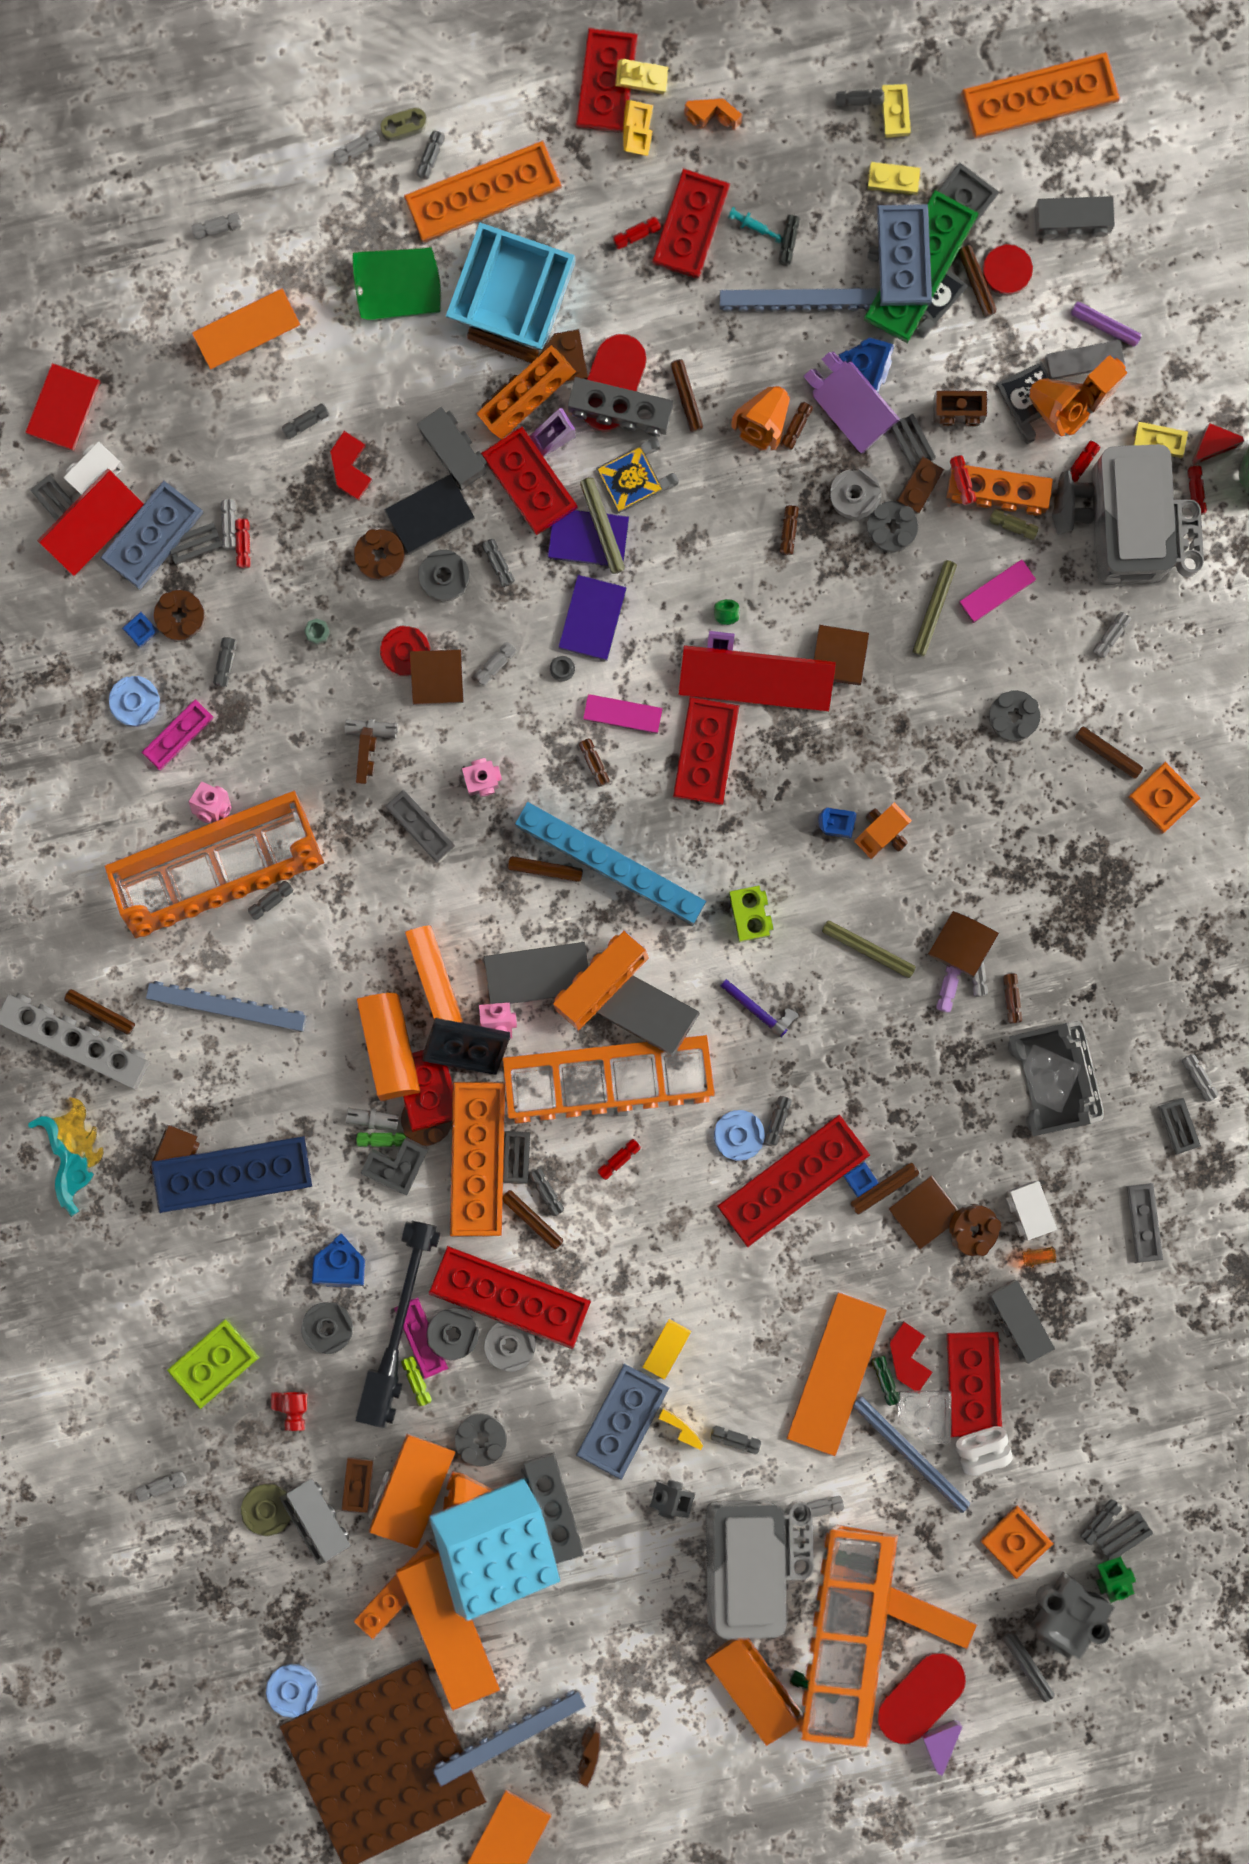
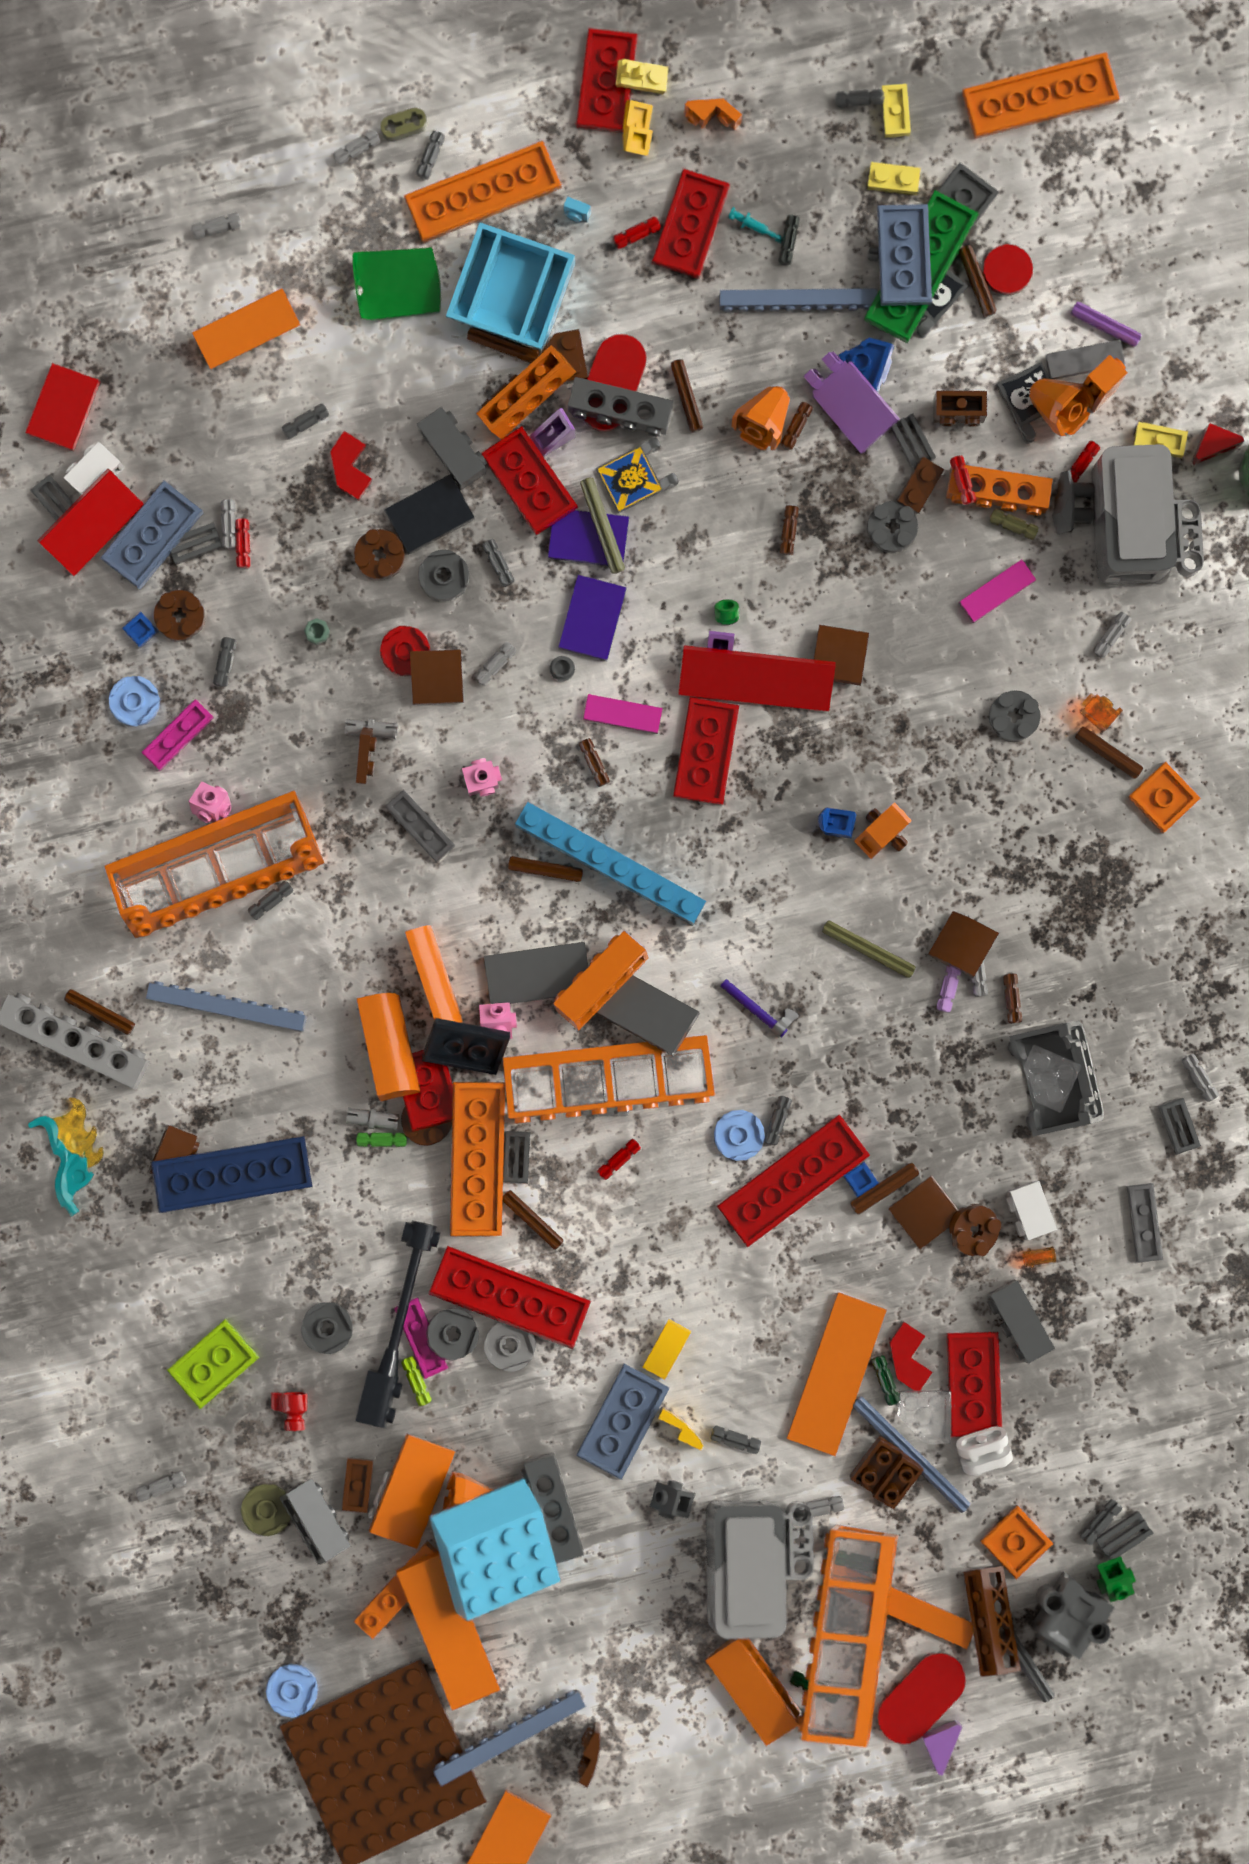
blue plate [312,1233,366,1288] -> none
dark grey plate [361,1137,429,1196] -> none
dark grey plate [455,1413,507,1466] -> none
dark grey axle [529,1168,564,1216] -> none
lime brick [729,885,774,943] -> none
light grey plate [831,469,882,521] -> none
olive axle [913,560,957,656] -> none
dark grey brick [1035,196,1115,239] -> none
red axle [1187,465,1207,515] -> none
none -> medium azure plate [564,196,591,222]
none -> reddish brown slope [850,1436,924,1510]
none -> reddish brown fence [963,1566,1021,1677]
none -> clear orange brick [1080,693,1123,733]

